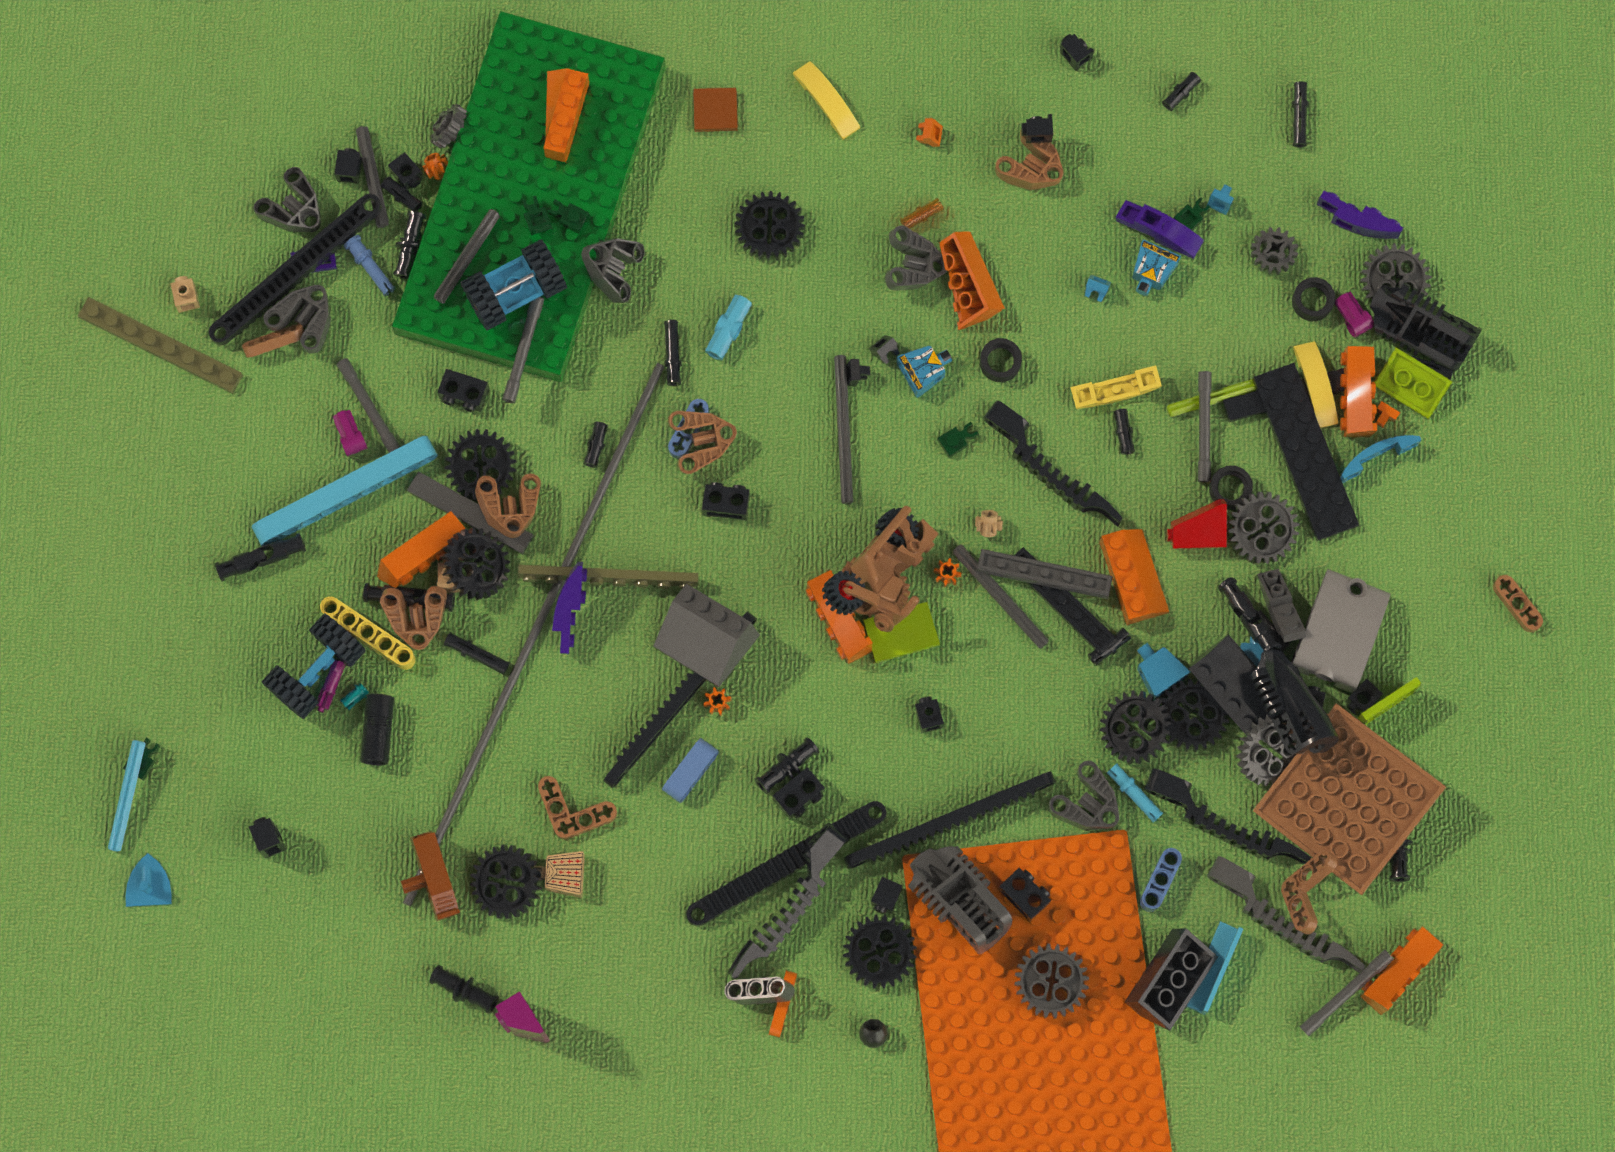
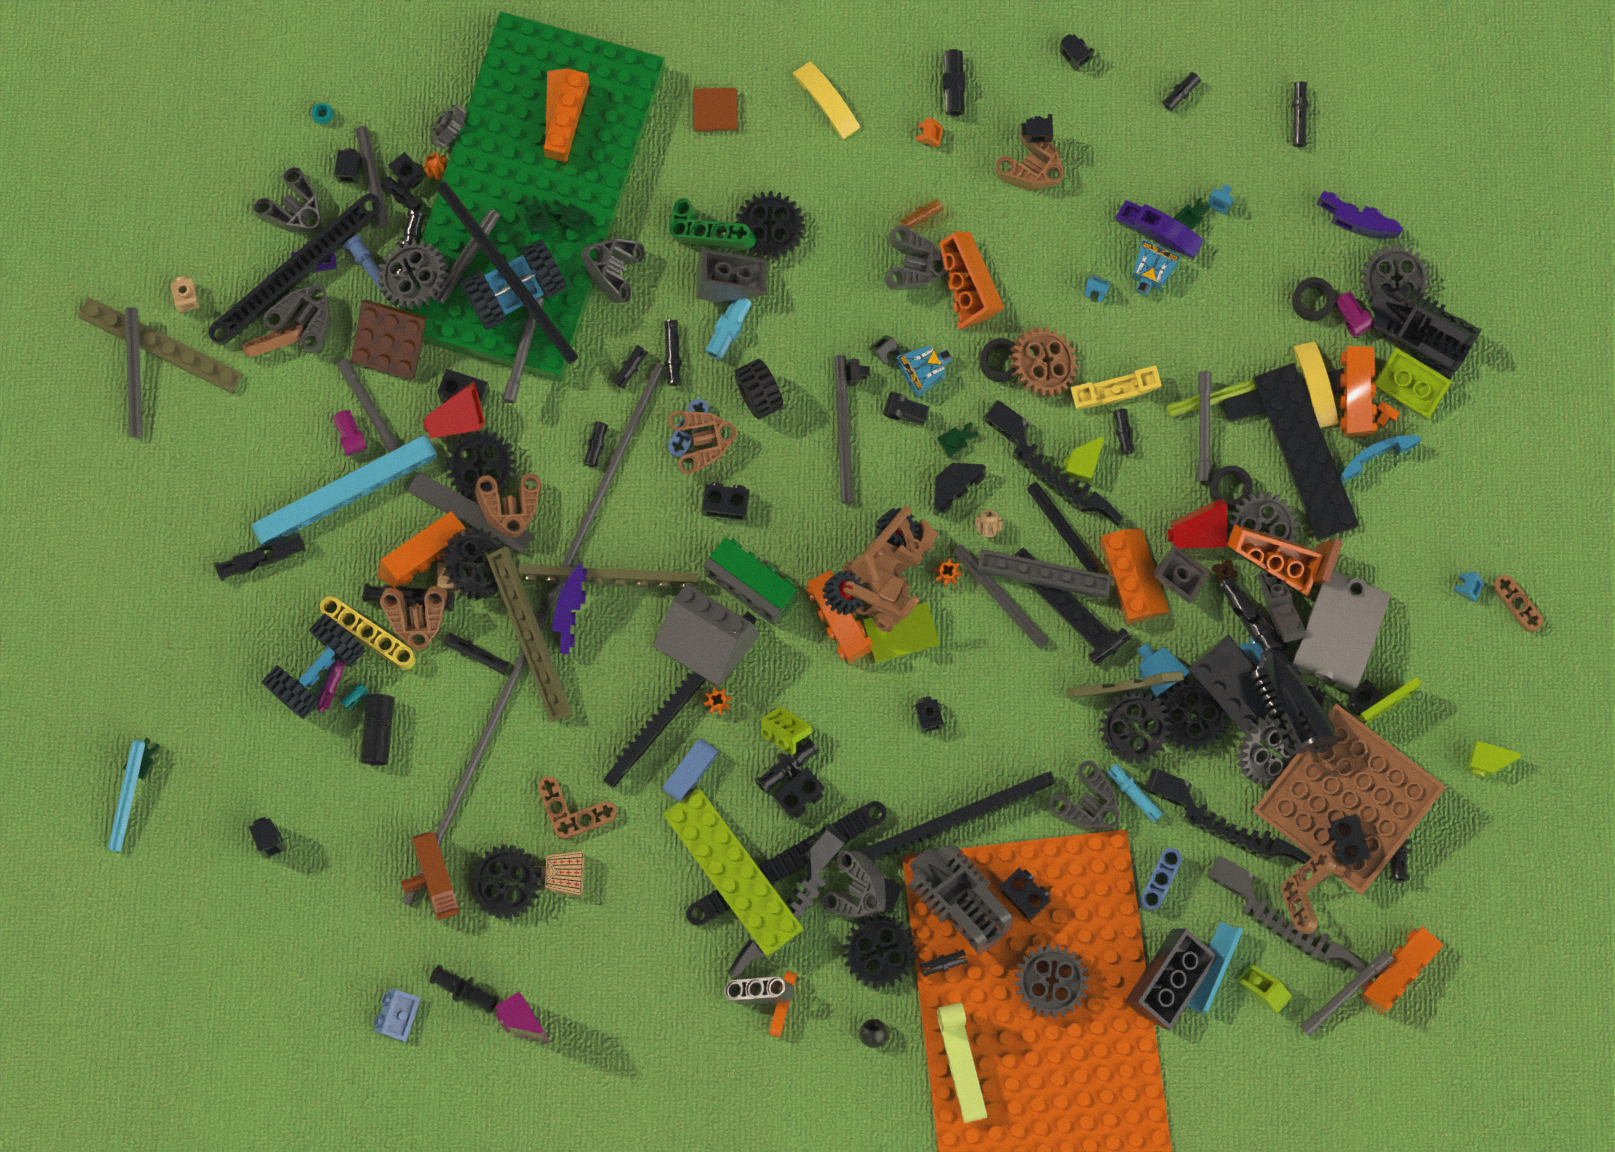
dark azure shield [126,853,172,907] -> none
dark grey gear [1250,227,1298,275] -> none
none -> dark grey axle [125,307,143,438]
none -> teal plate [312,103,334,124]
none -> reddish brown plate [350,299,427,380]
none -> medium blue bracket [374,989,421,1042]
none -> dark grey gear [377,240,449,310]
none -> red slope [424,382,485,439]
none -> black axle [436,181,578,364]
none -> olive plate [487,547,573,723]
none -> black pin [612,345,648,389]
none -> lime plate [663,787,804,957]
none -> green beam [669,198,756,250]
none -> flat silver slope [696,249,767,302]
none -> green piece [703,537,797,627]
none -> black tyre [735,359,783,420]
none -> lime bracket [761,706,812,755]
none -> dark grey connector [822,850,886,918]
none -> black piece [883,392,930,426]
none -> black pin [919,949,968,977]
none -> black slope [933,463,987,516]
none -> yellowish green beam [937,1002,987,1123]
none -> black piece [943,49,965,117]
none -> medium nougat gear [1009,326,1079,398]
none -> black axle [1027,482,1100,572]
none -> lime slope [1063,437,1104,484]
none -> olive tile [1066,671,1184,699]
none -> flat silver slope [1153,545,1210,604]
none -> dark brown plate [1212,559,1238,584]
none -> orange wedge [1227,524,1323,596]
none -> lime slope [1237,963,1292,1013]
none -> dark orange tile [1311,538,1342,588]
none -> black brick [1327,814,1372,867]
none -> dark azure tile [1454,571,1484,602]
none -> lime slope [1466,740,1521,778]

